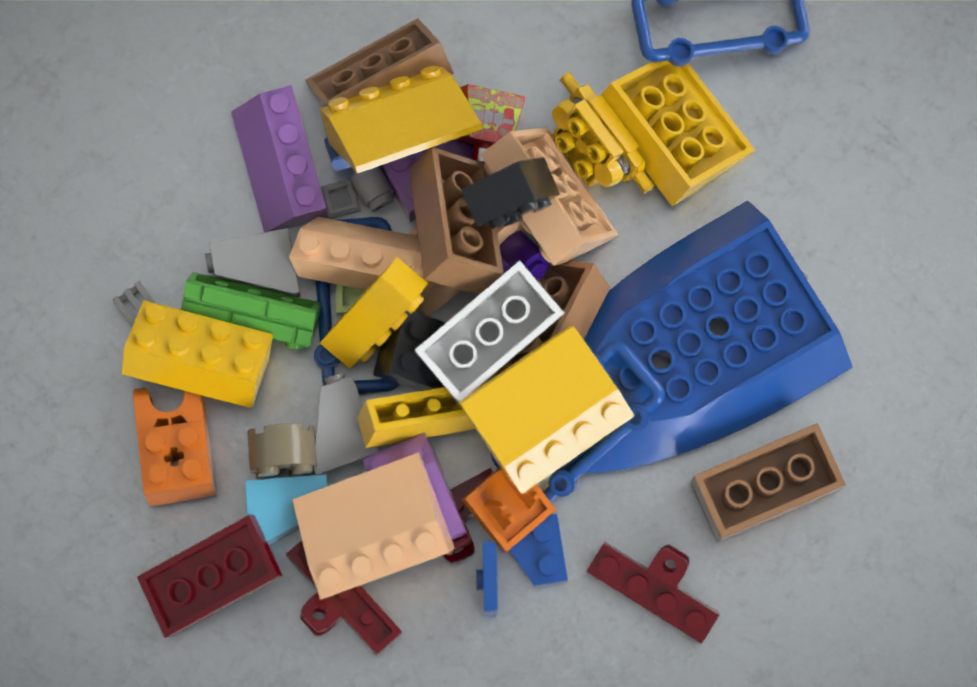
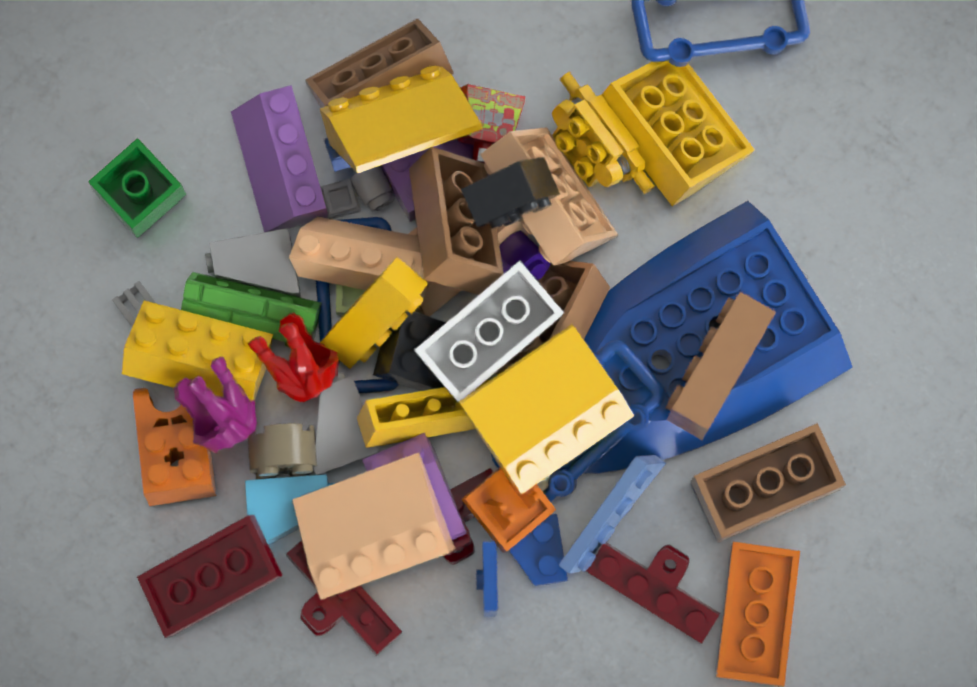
none -> green brick [88,138,186,238]
none -> magenta piece [173,356,257,454]
none -> red piece [248,312,339,402]
none -> medium blue wing [559,455,666,574]
none -> medium nougat brick [666,292,776,440]
none -> orange plate [715,542,800,687]

